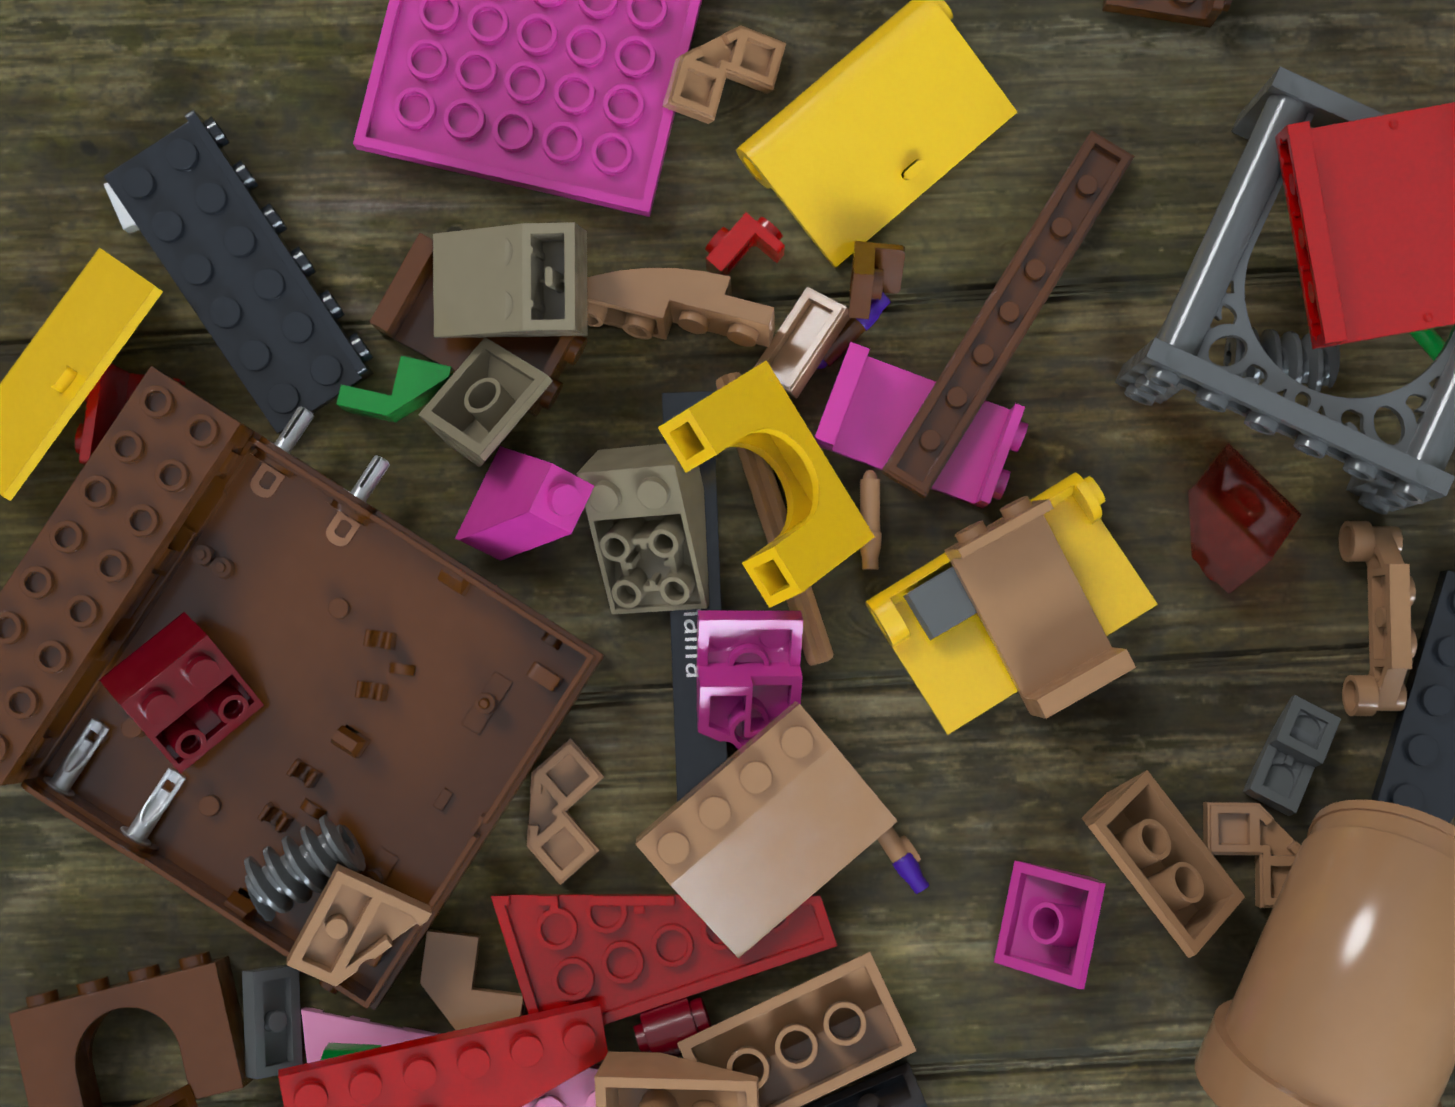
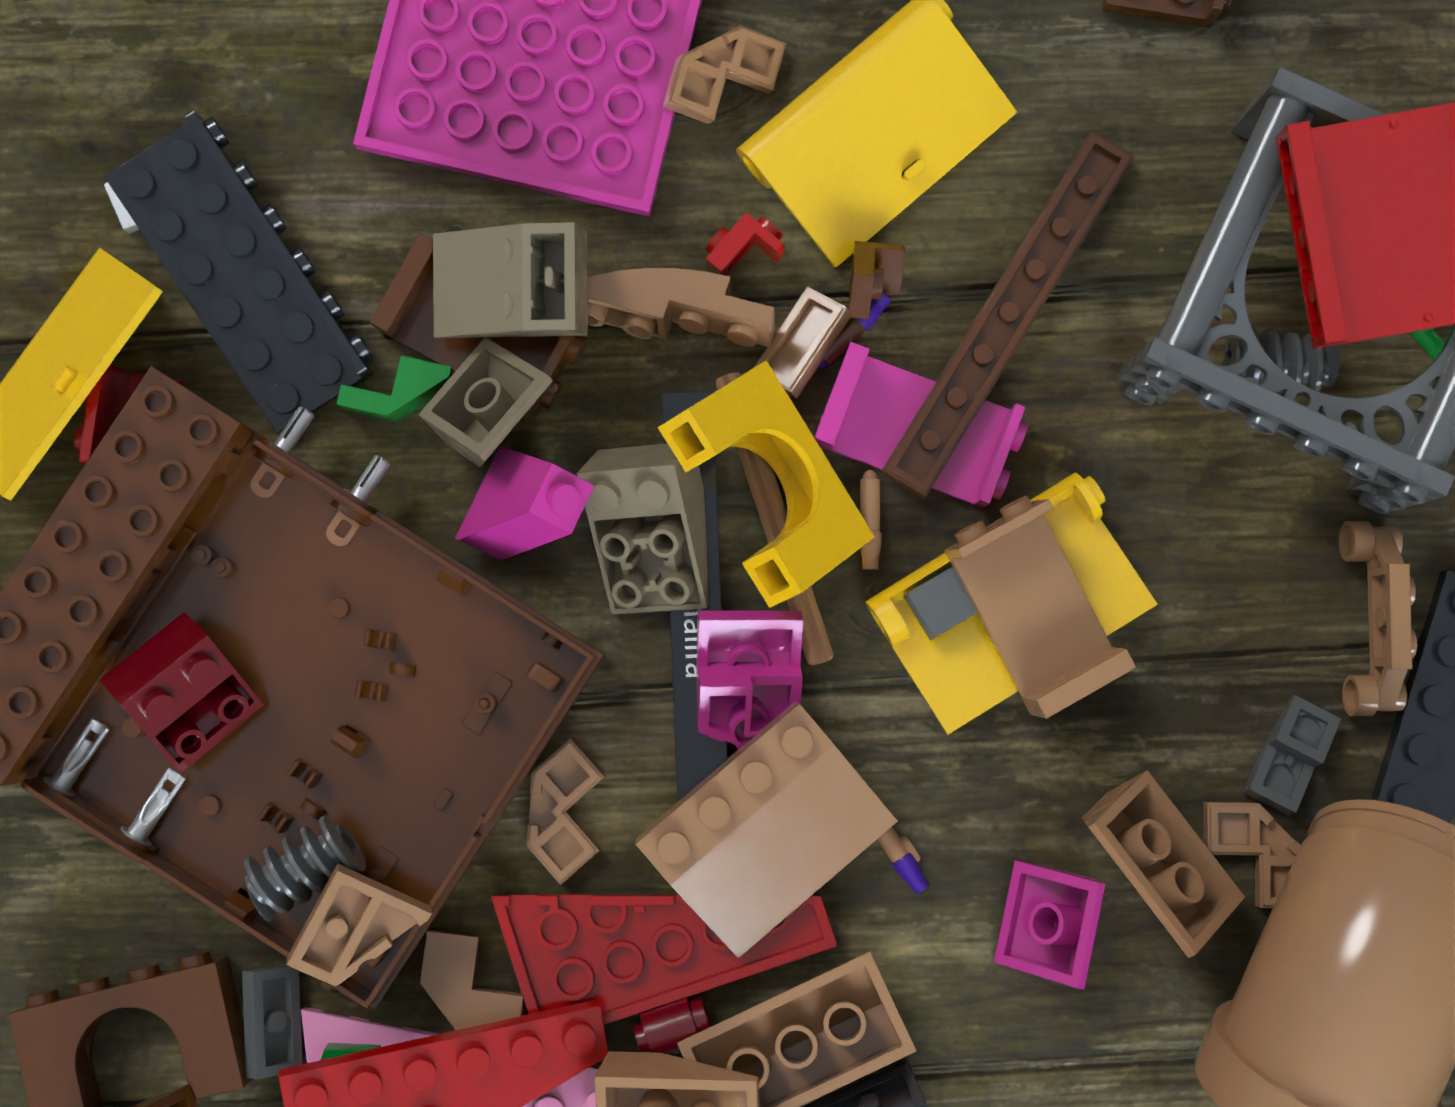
clear red slope [1188,443,1302,594] -> none

